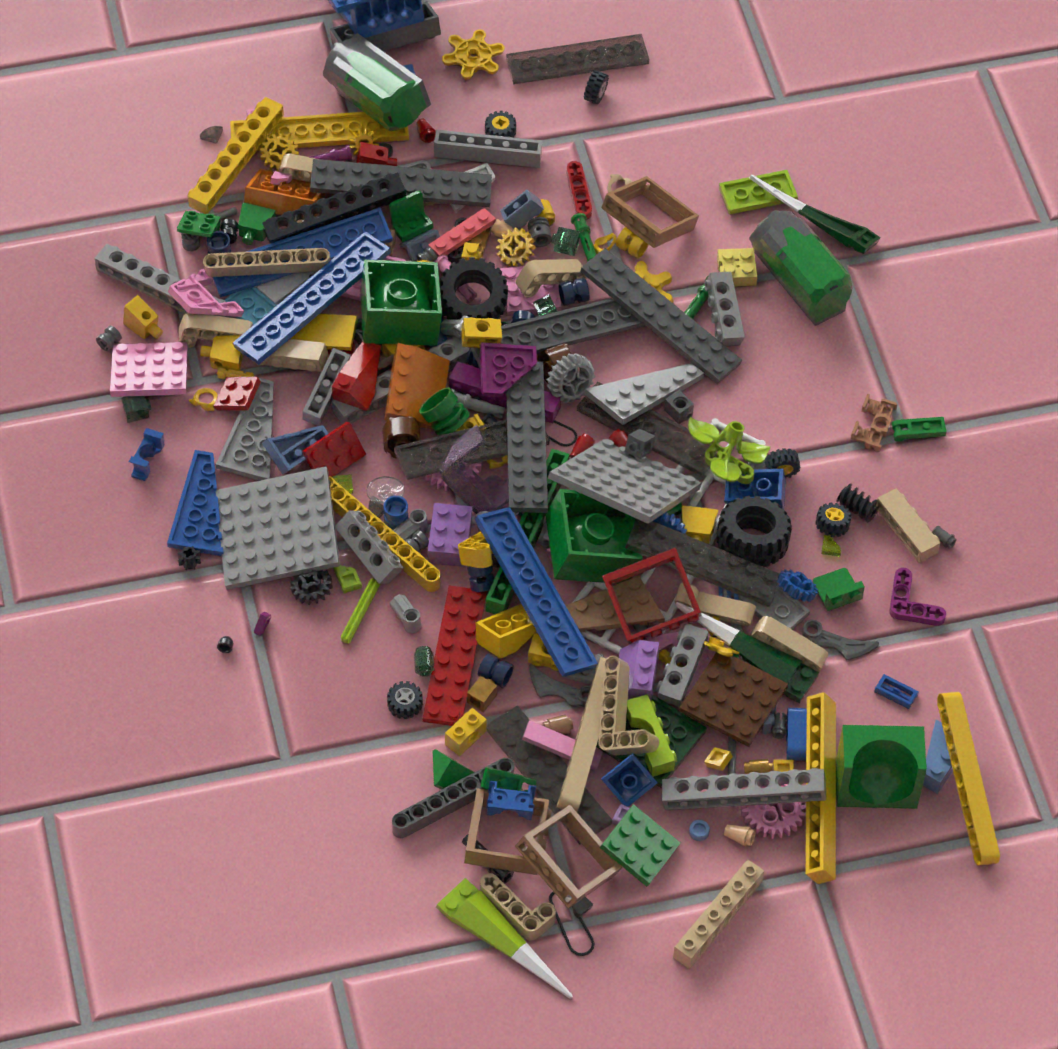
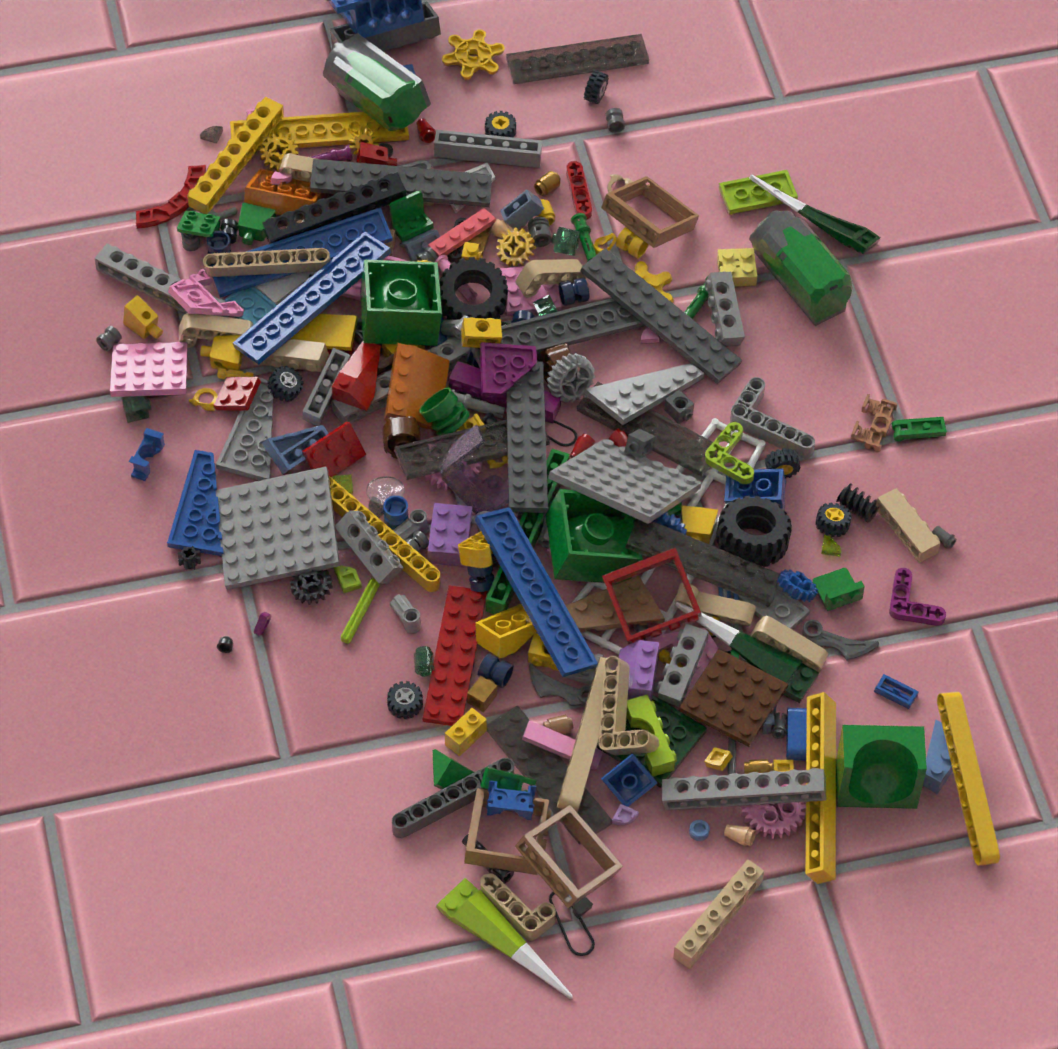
green plate [599,804,681,887] -> none
lime plant [688,417,770,482] -> none
yellow plate [704,637,740,657] -> none
none -> red tile [136,165,206,229]
none -> black wheel [267,366,304,402]
none -> pearl gold brick [534,171,561,196]
none -> dark grey wheel [605,108,625,133]
none -> bright pink tile [641,327,660,343]
none -> light grey beam [730,377,815,459]

